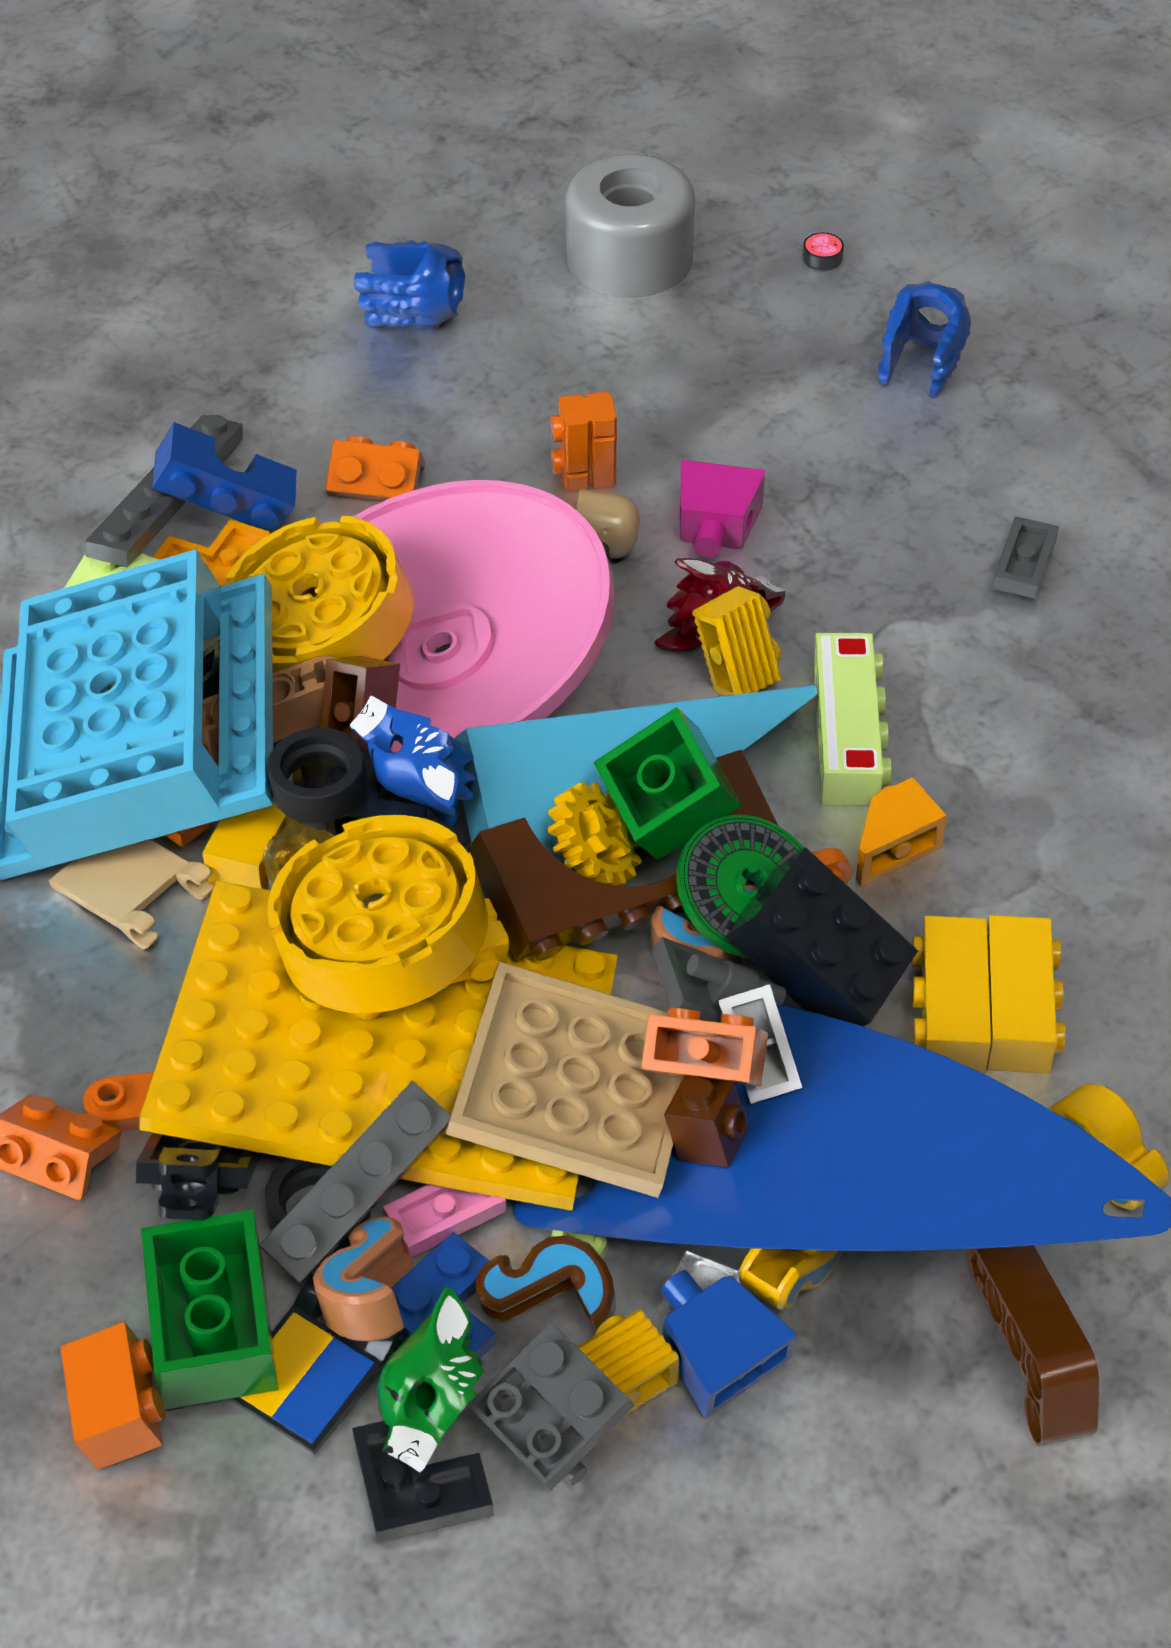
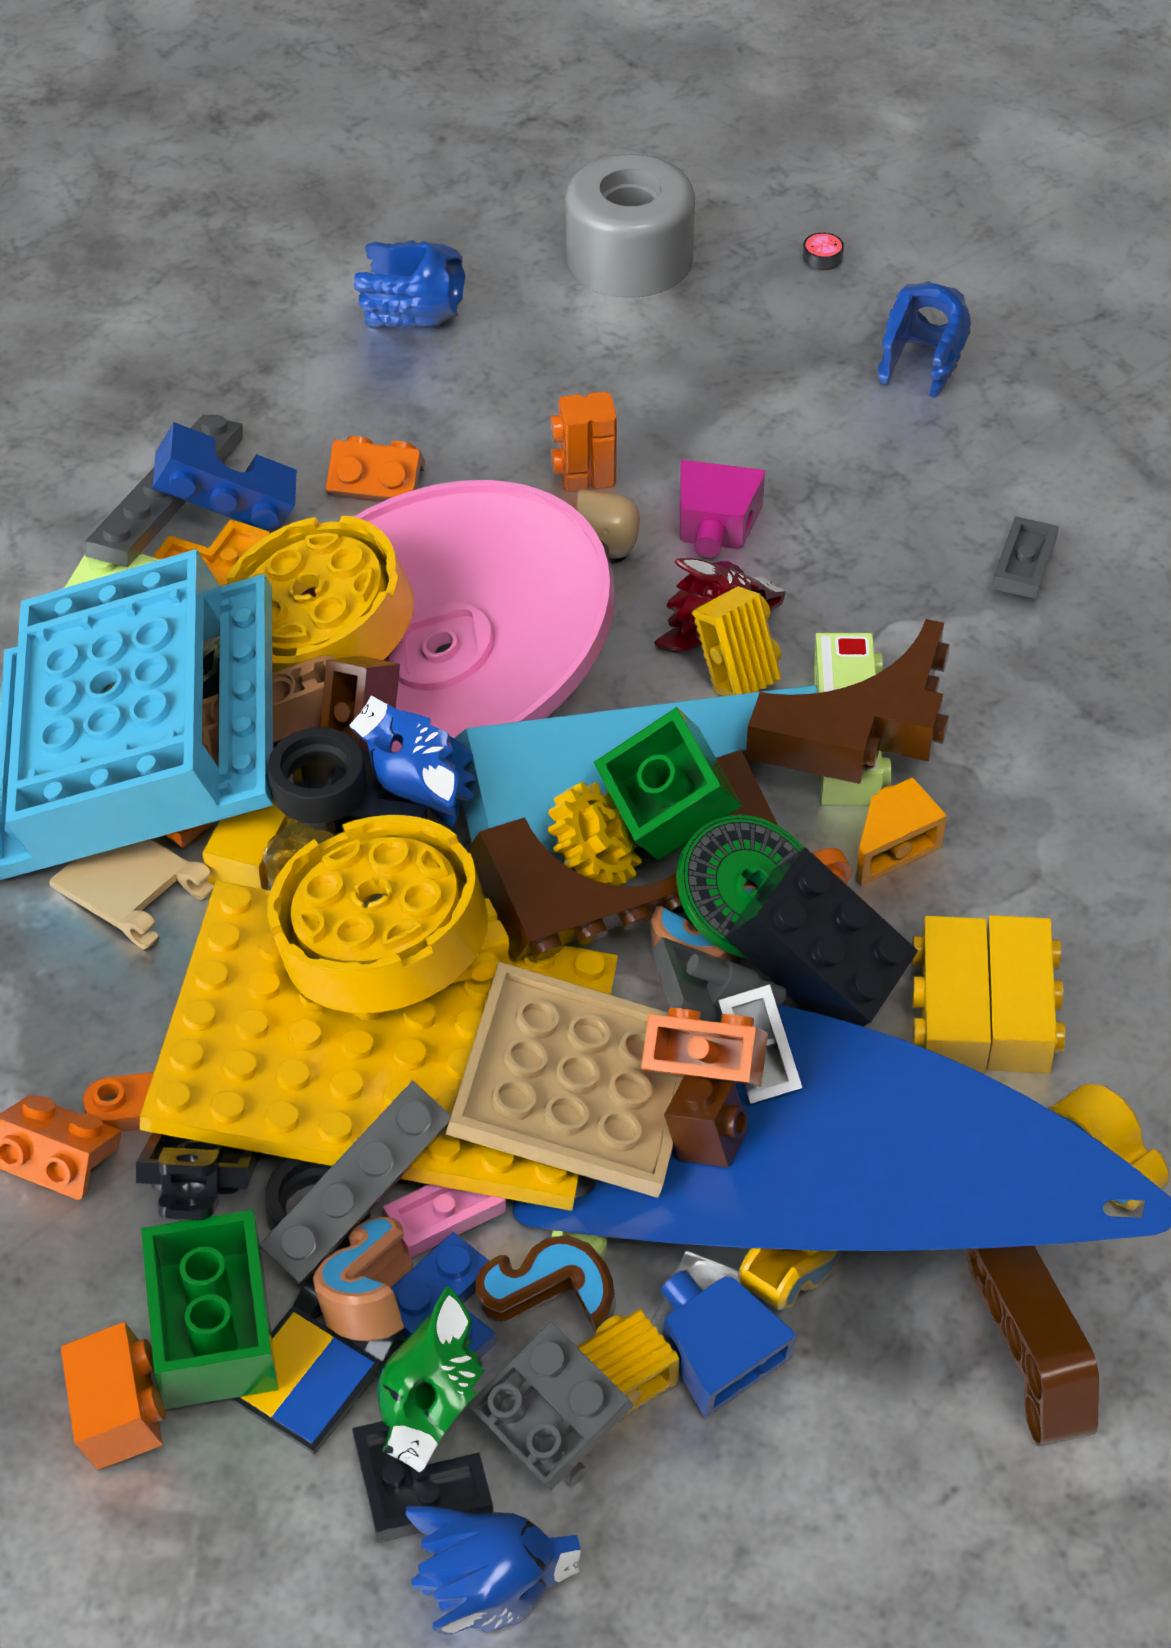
none -> blue piece [405,1506,581,1635]
none -> reddish brown arch [746,619,950,784]

